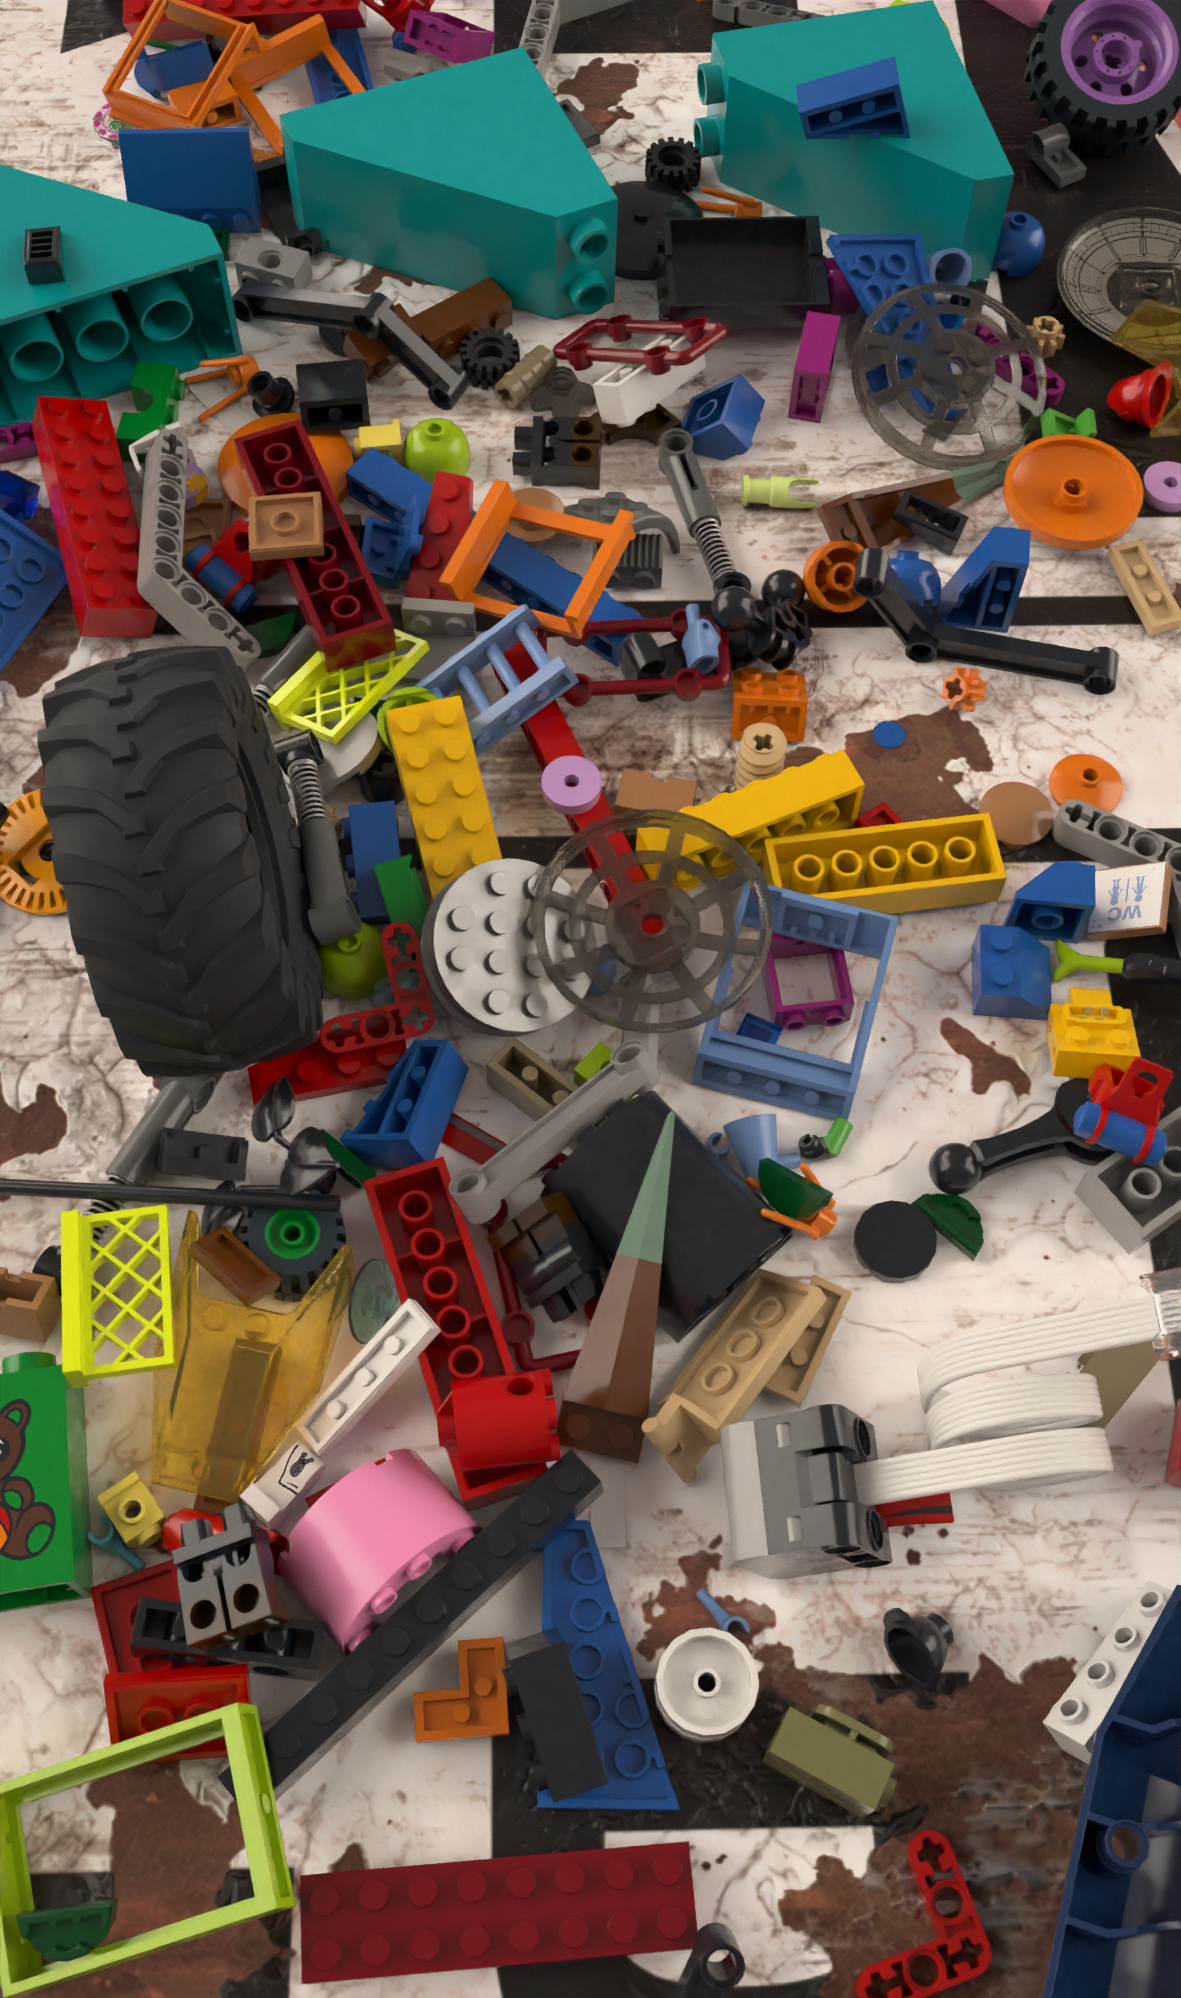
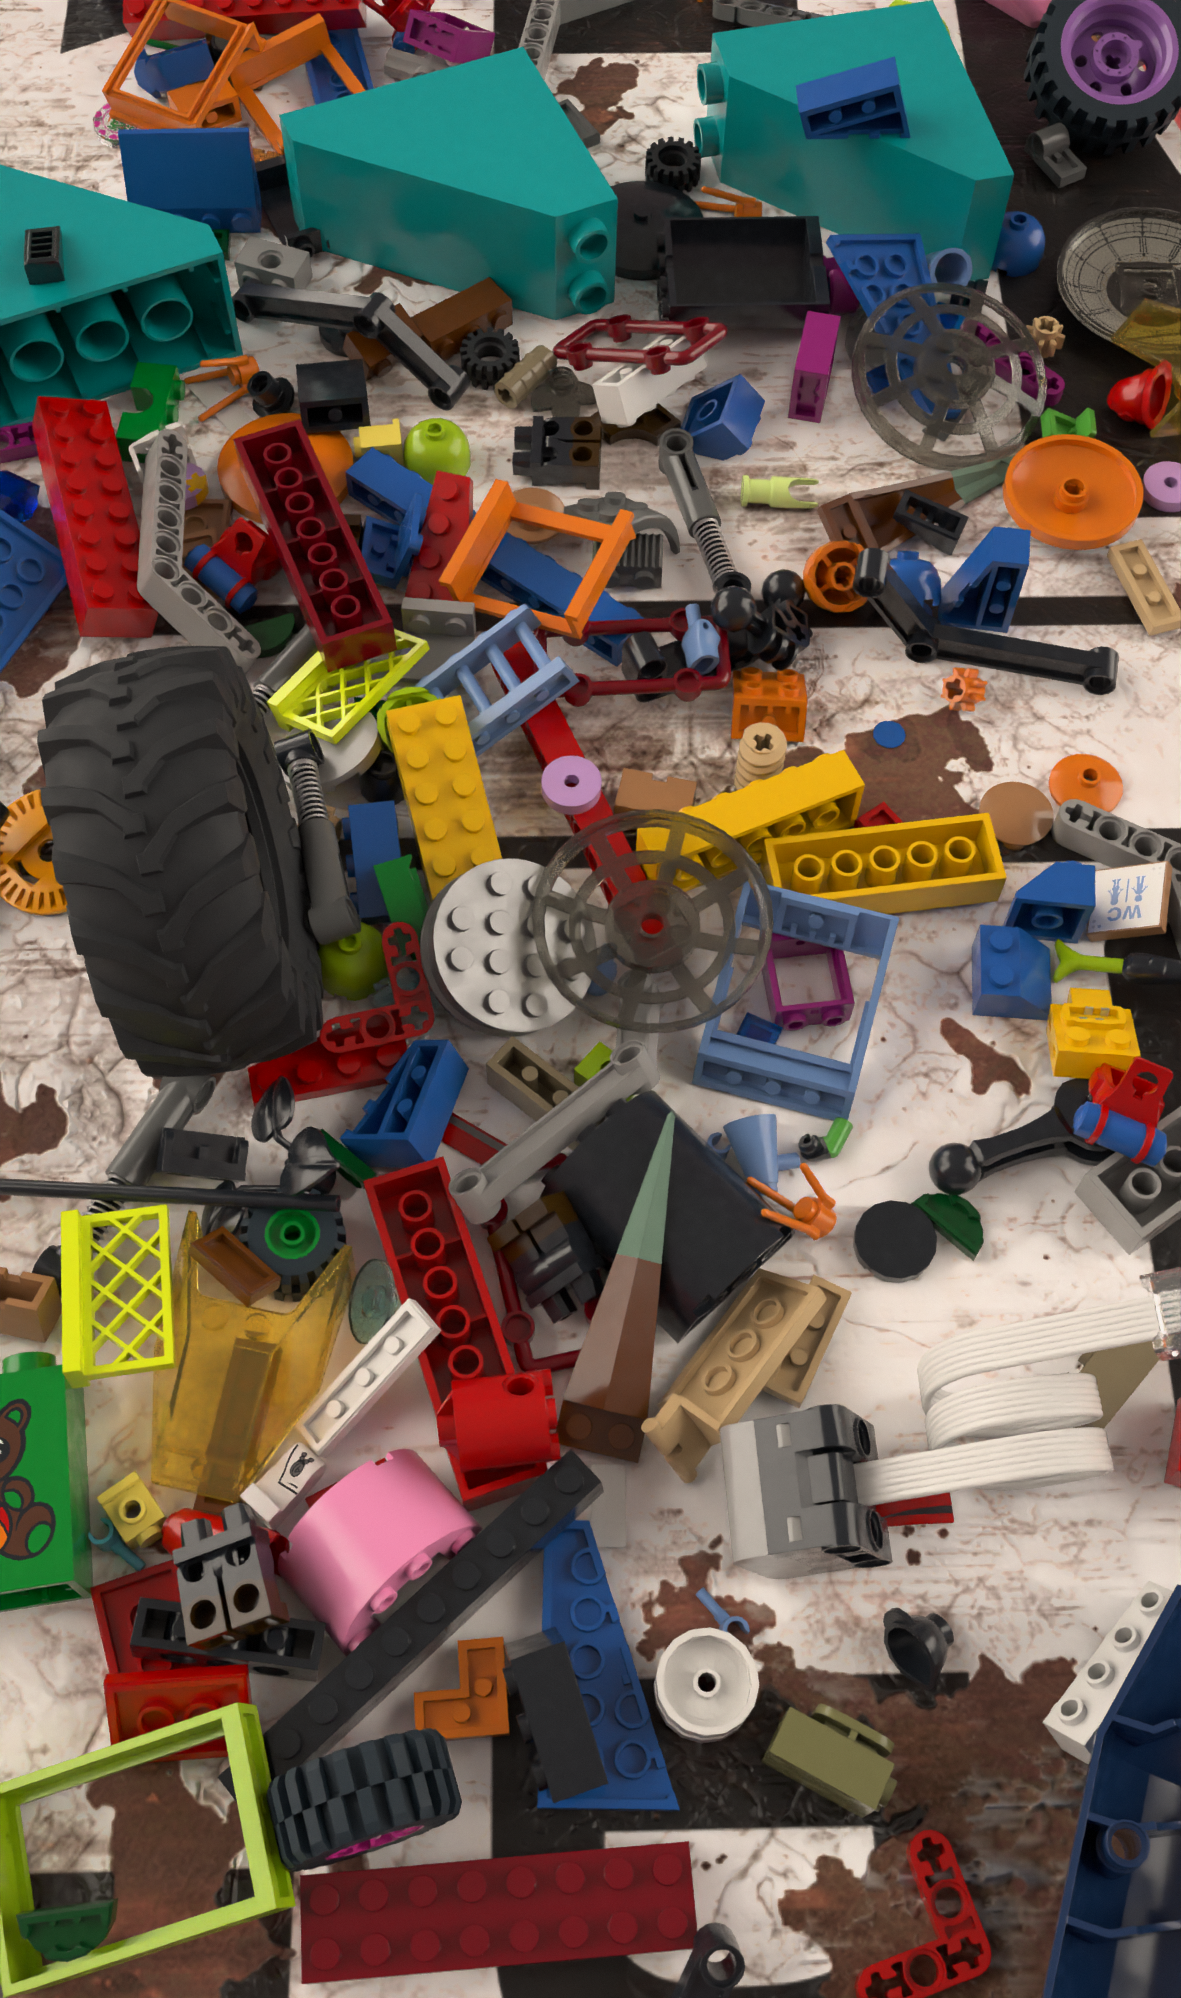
medium nougat tile [248,492,324,561] -> none
dark green tile [758,1157,834,1219] -> none
none -> black wheel [266,1728,462,1872]

